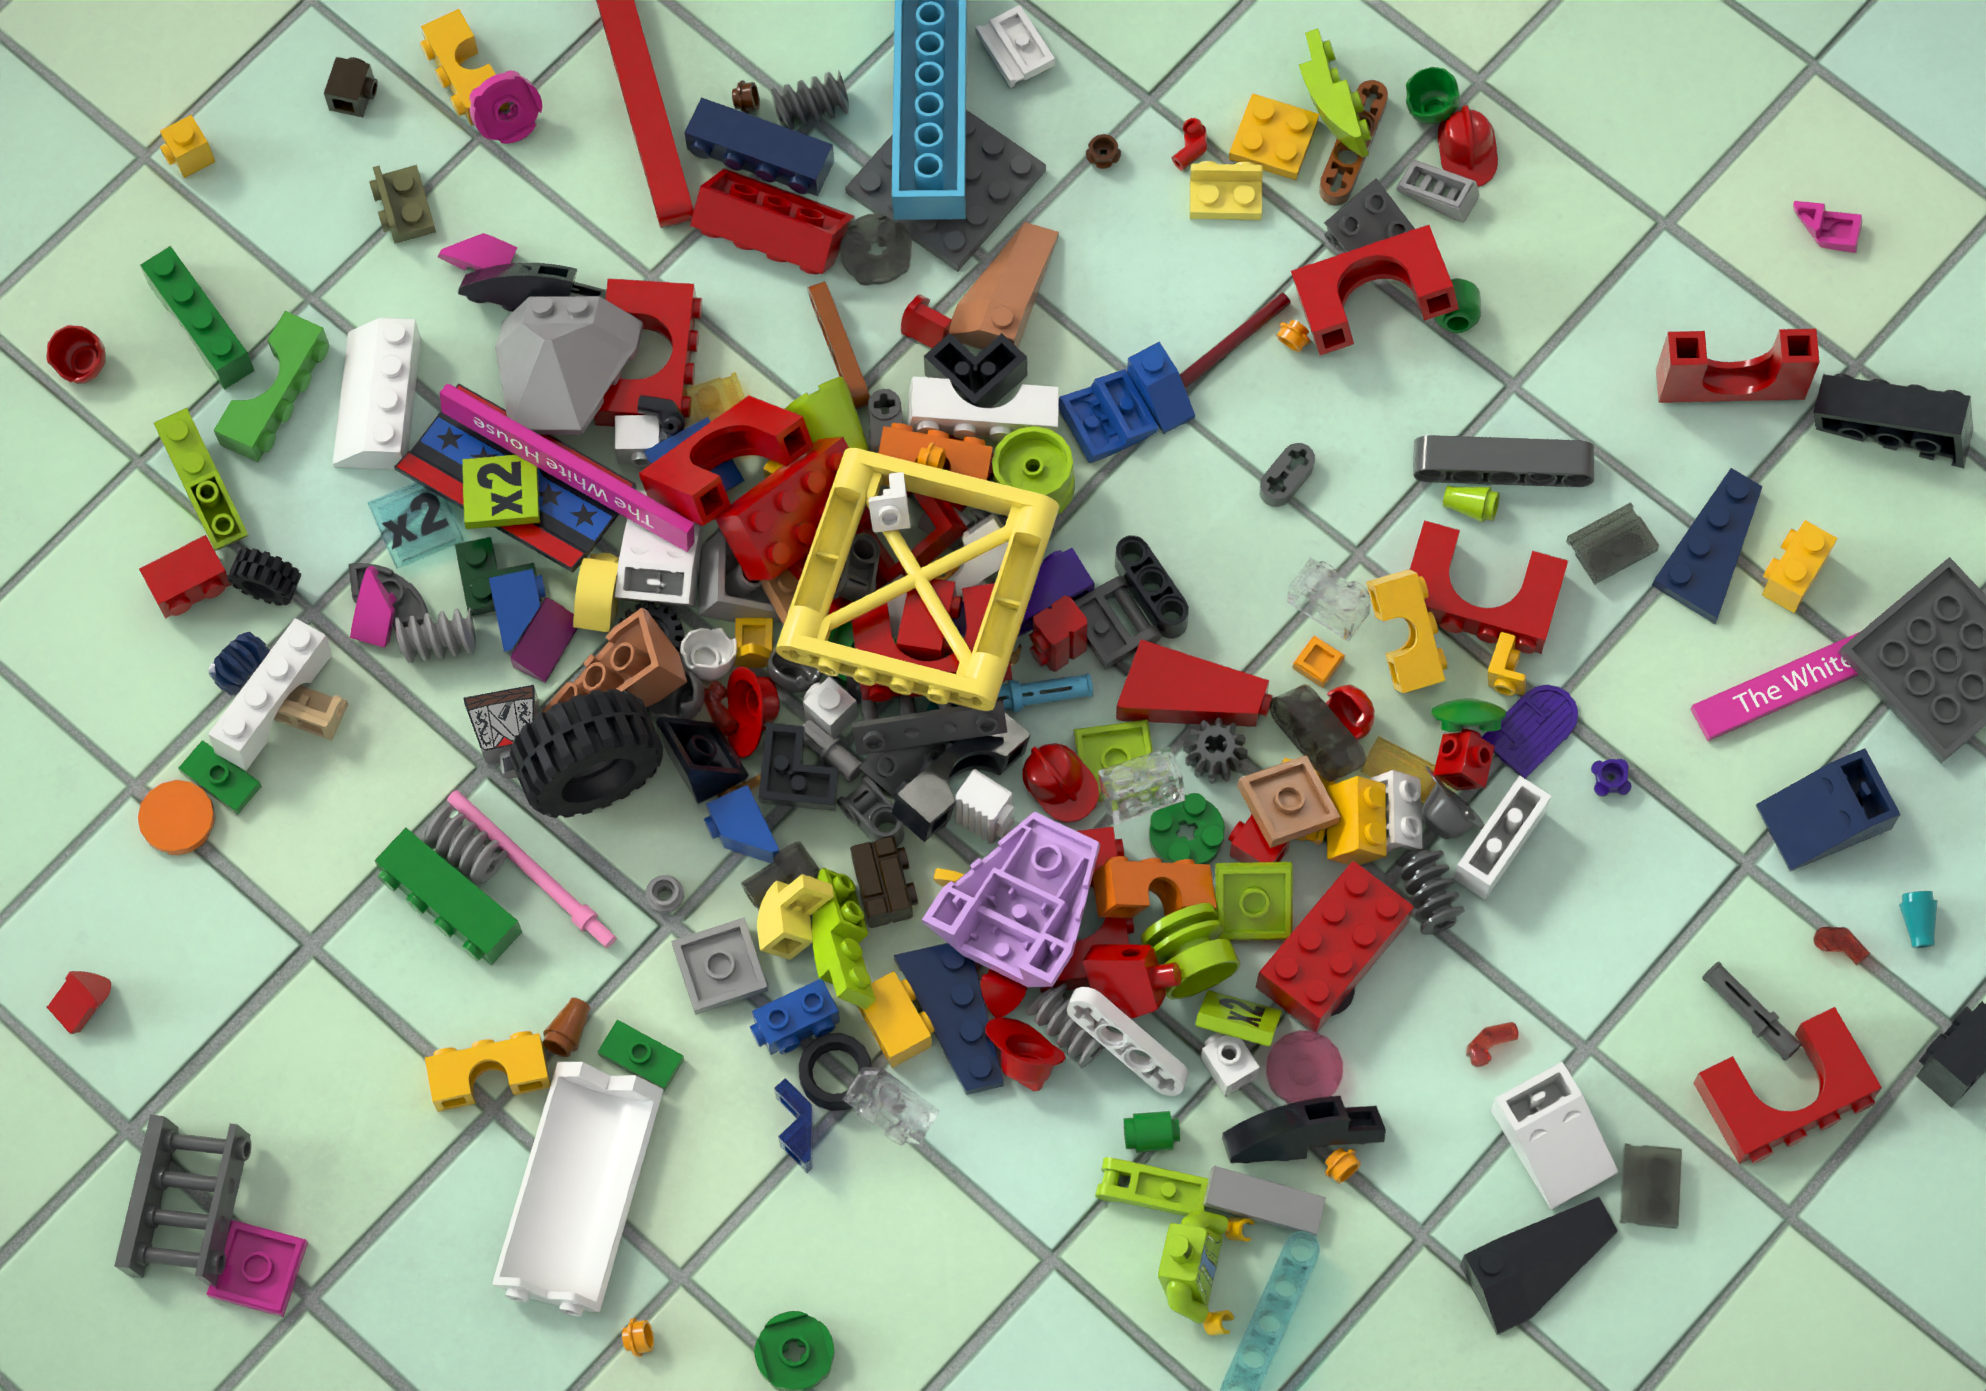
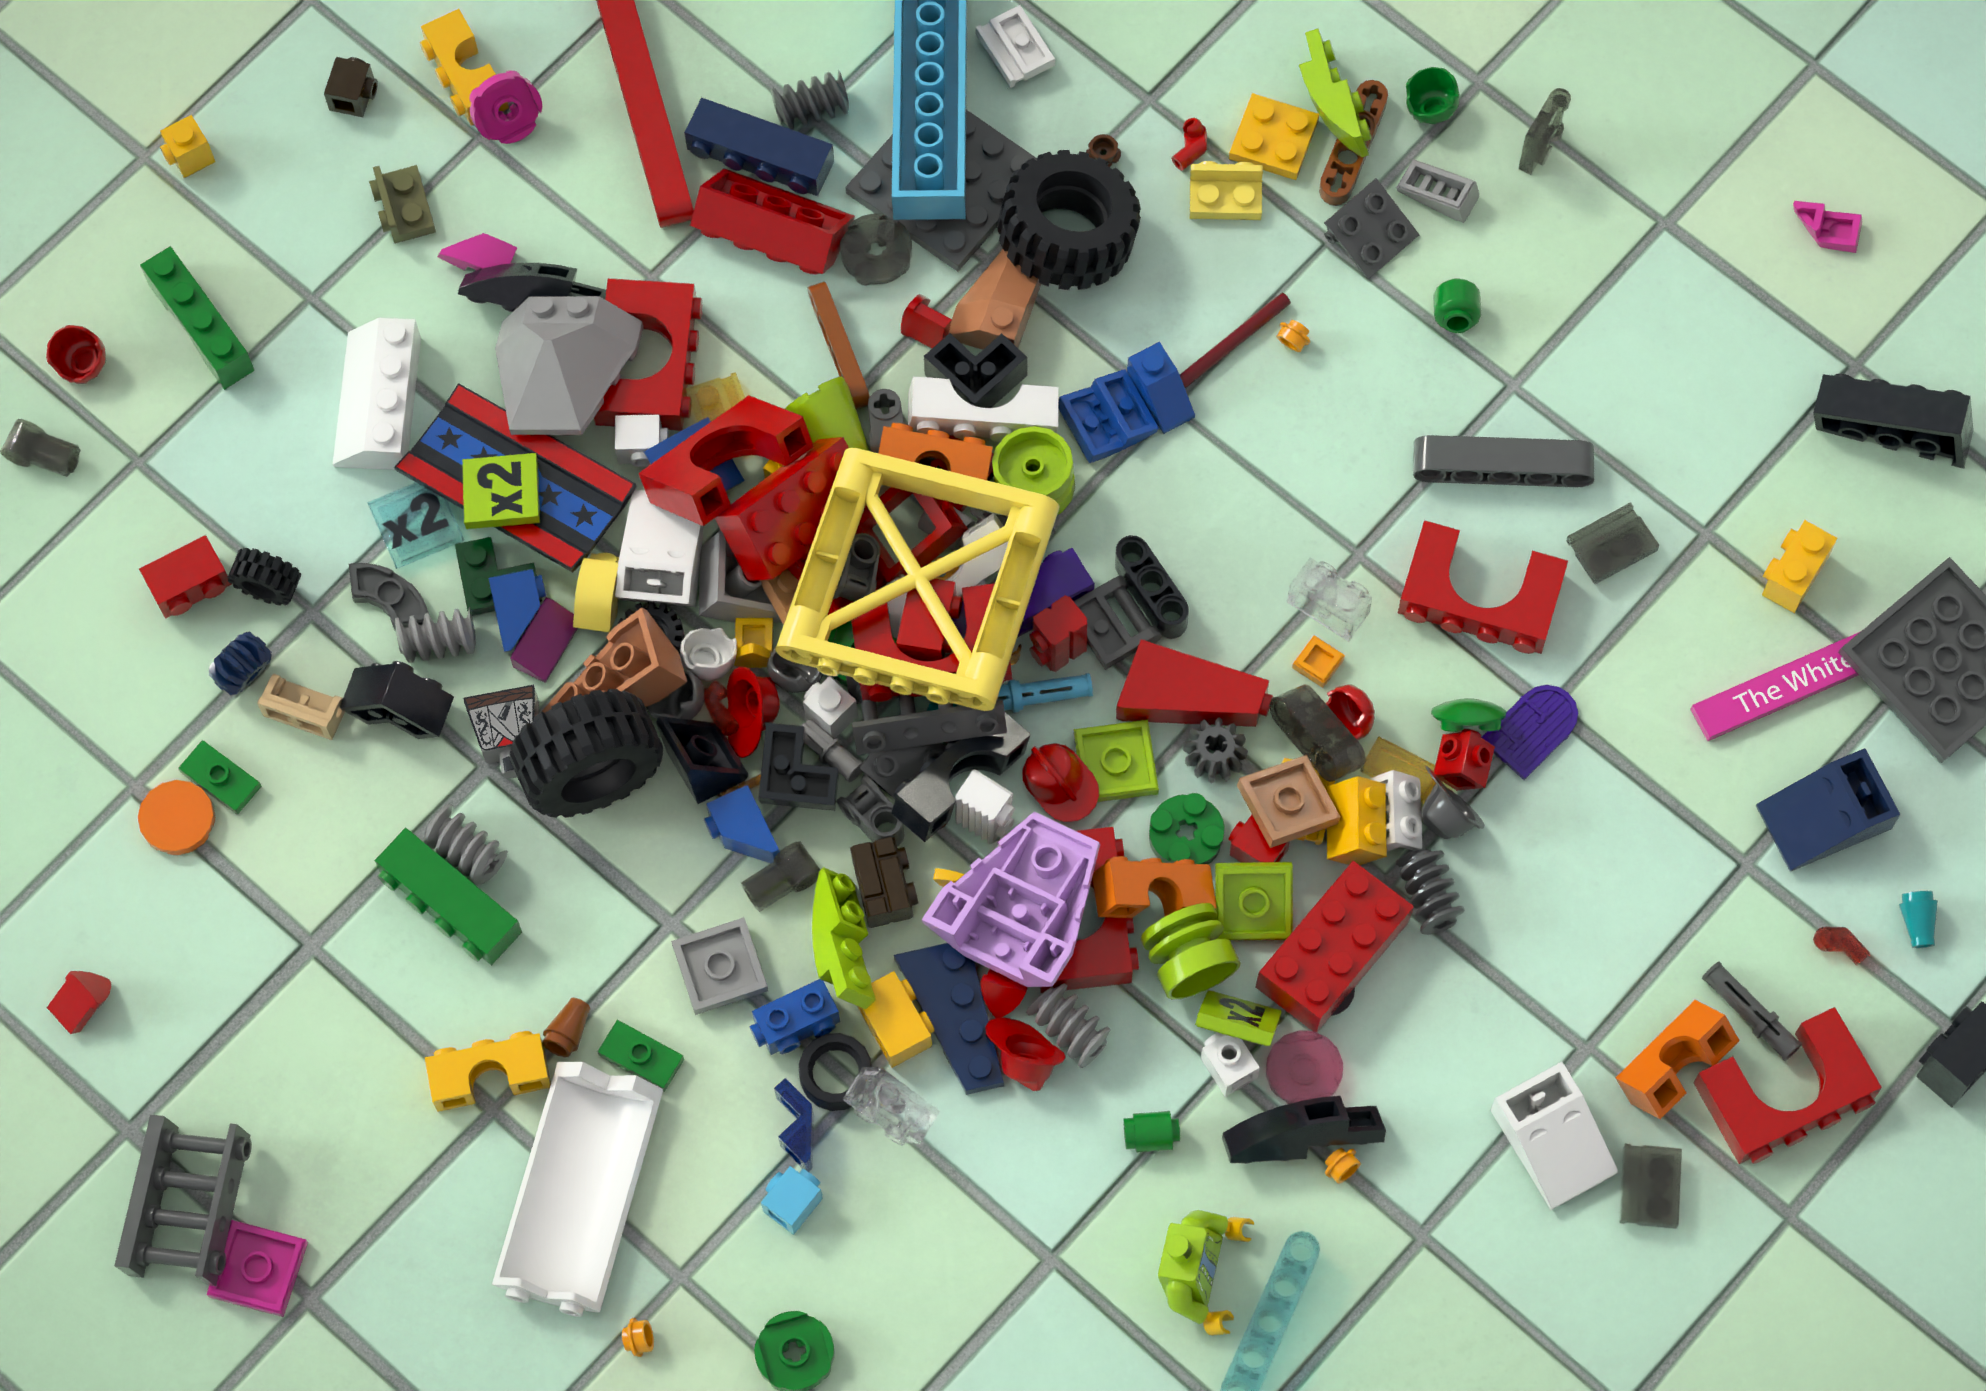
lime slope [153,408,249,551] -> none
white arch [208,618,332,771] -> none
bright green arch [213,311,329,462] -> none
dark pink slope [350,566,397,648] -> none
dark pink tile [439,384,695,552] -> none
bright pink bar [447,790,617,948] -> none
black arm [637,395,685,435] -> none
light grey plate [645,875,684,913] -> none
reddish brown plate [732,80,760,114] -> none
light yellow brick [757,874,834,960] -> none
white bracket [868,472,911,532] -> none
light orange plate [917,442,946,469] -> none
white beam [1067,987,1189,1096] -> none
red torso [1083,944,1181,1027] -> none
lime plate [1095,1157,1209,1216] -> none
clear brick [1098,746,1185,825] -> none
light grey tile [1203,1166,1326,1237] -> none
dark grey beam [1259,443,1315,507] -> none
red arch [1291,225,1459,356] -> none
yellow arch [1366,569,1447,693] -> none
red piece [1437,105,1498,187] -> none
lime cone [1443,485,1500,523] -> none
white brick [1454,775,1552,900] -> none
black wedge [1460,1197,1618,1335] -> none
clear red arm [1466,1022,1519,1067] -> none
yellow bracket [1487,632,1526,696] -> none
dark purple plate [1591,759,1632,797] -> none
dark blue wing [1652,468,1763,624] -> none
red arch [1656,328,1820,403] -> none
none -> clear smoke piece [0,419,81,477]
none -> black brick [339,661,454,739]
none -> medium azure brick [761,1166,823,1235]
none -> black tyre [997,150,1141,290]
none -> clear smoke plate [1518,88,1571,175]
none -> orange arch [1615,1000,1740,1119]

